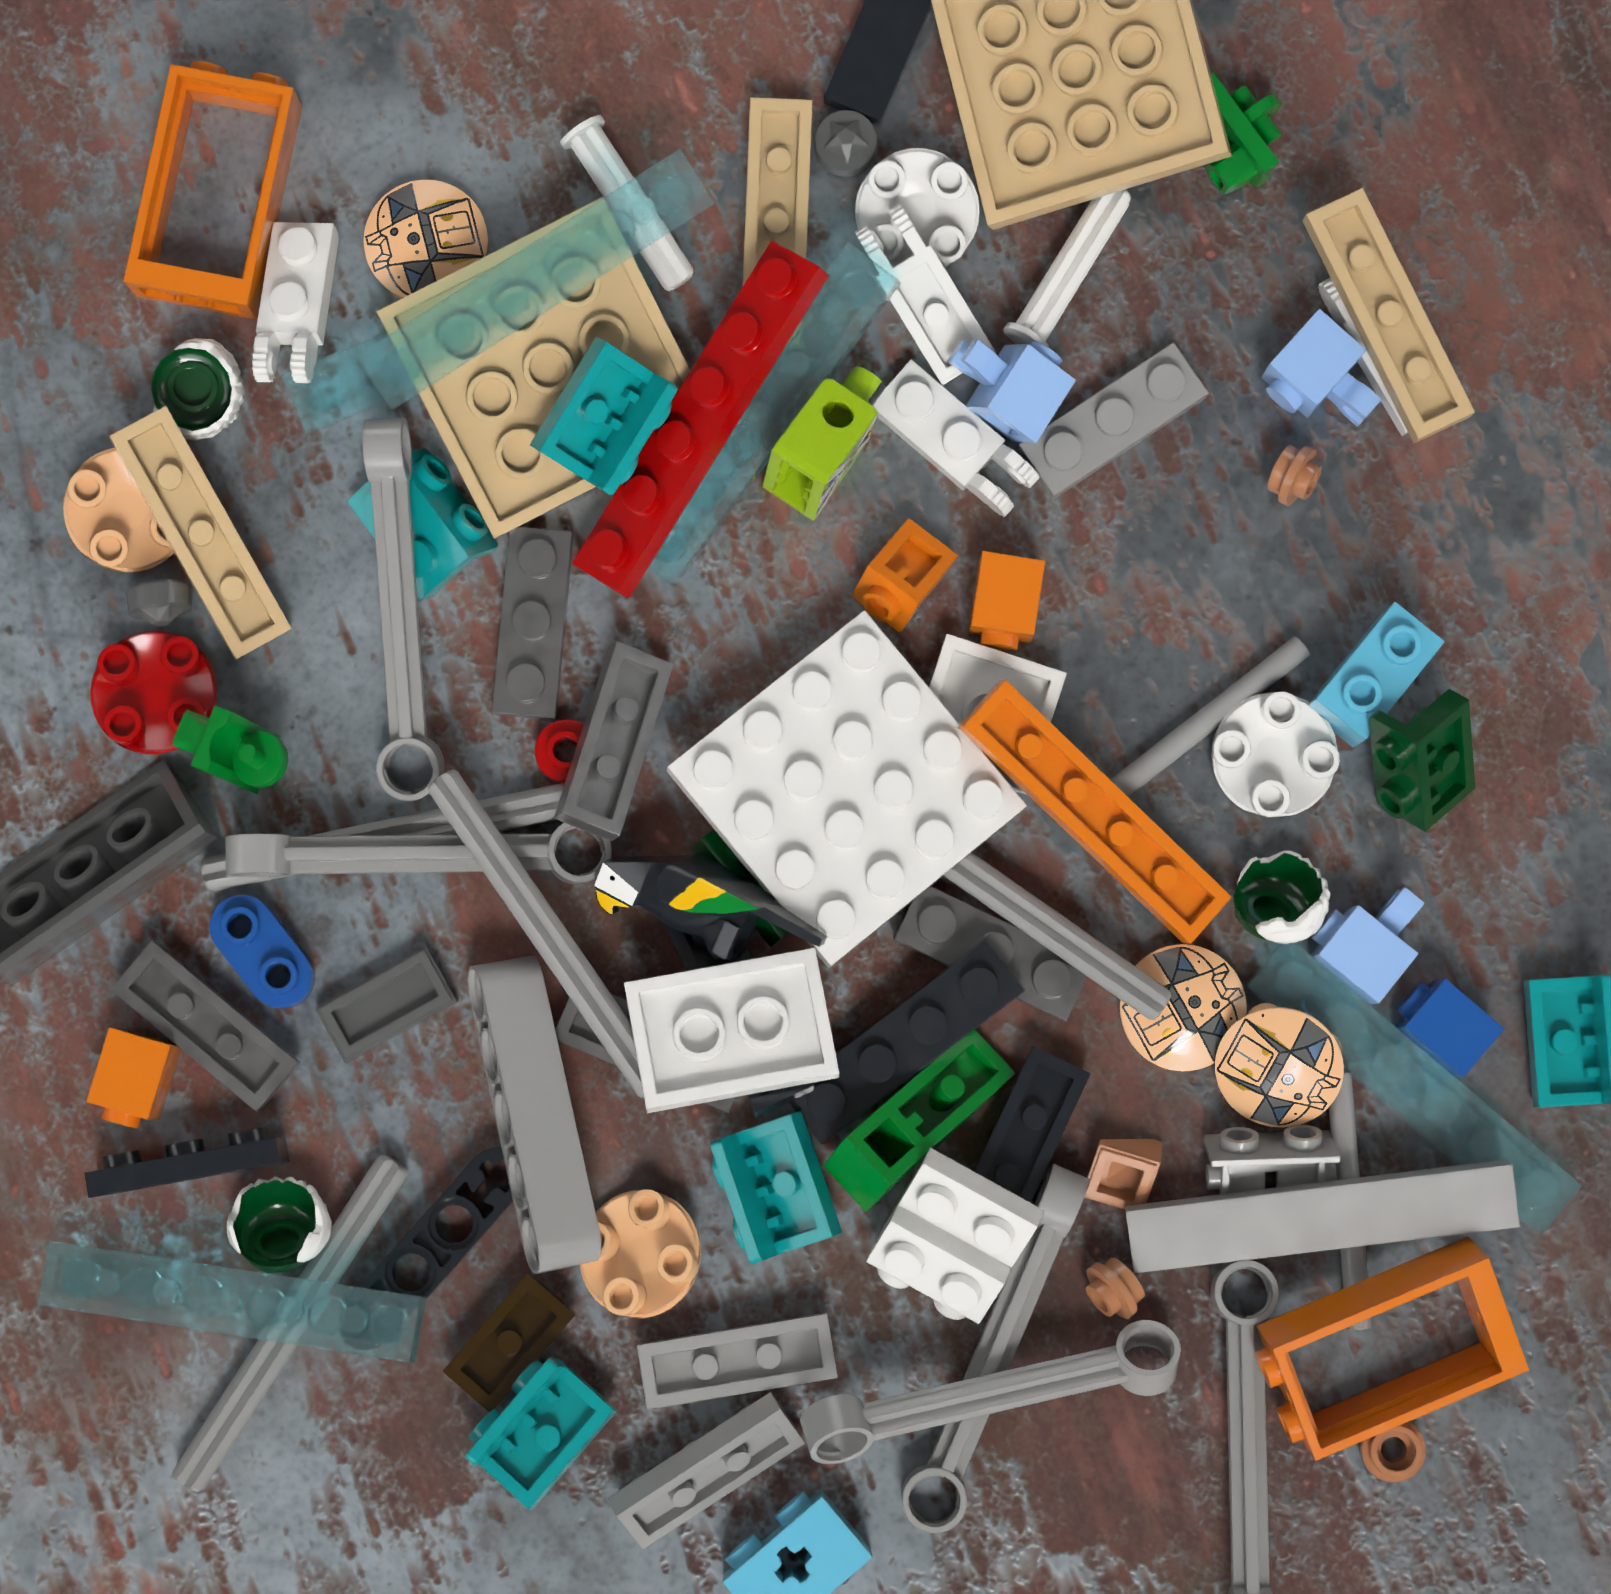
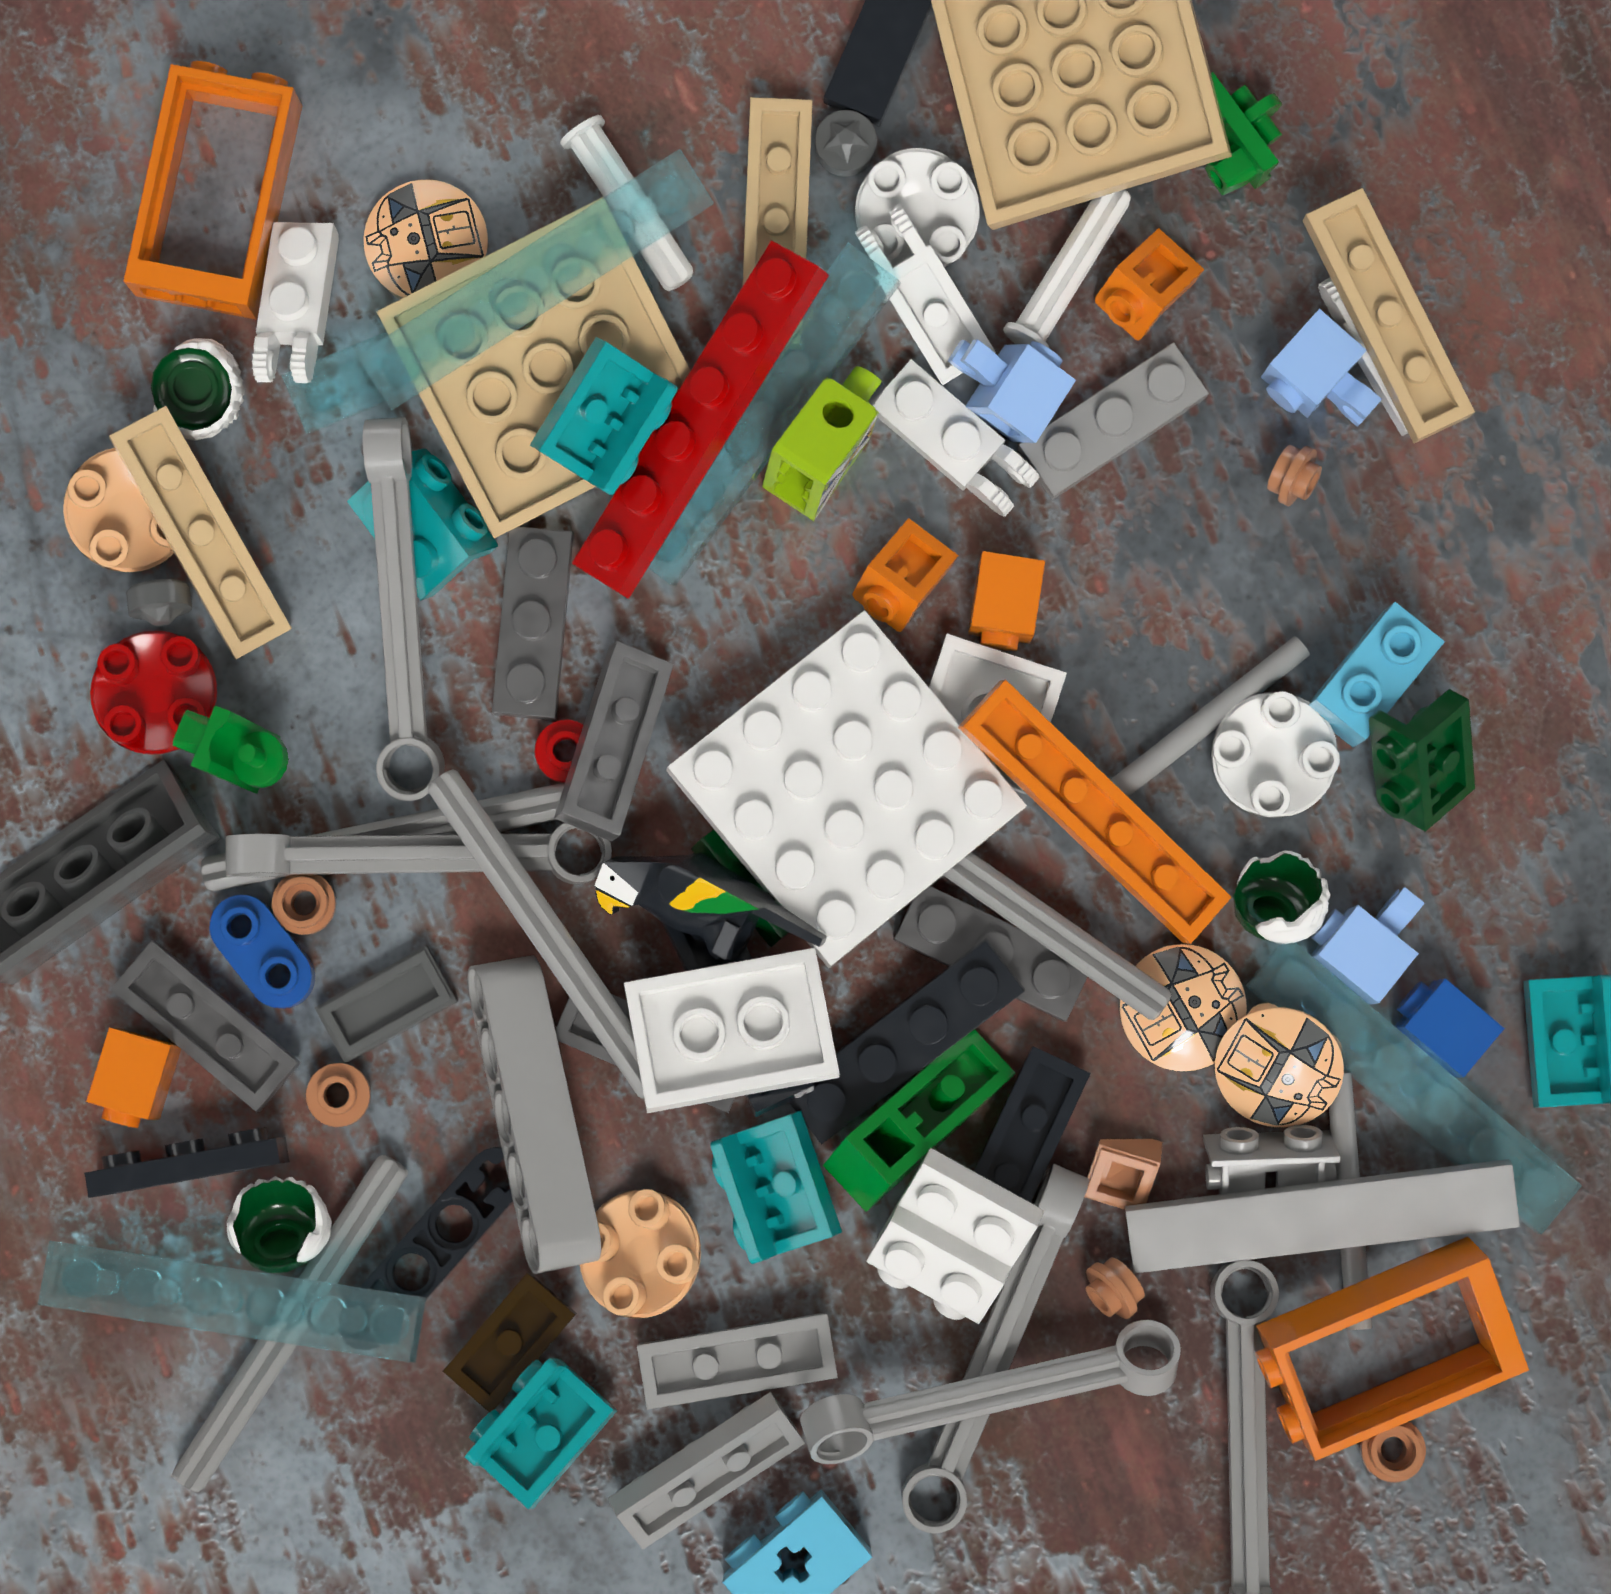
none -> nougat plate [272,874,336,935]
none -> nougat plate [306,1063,371,1127]
none -> orange bracket [1095,228,1205,340]

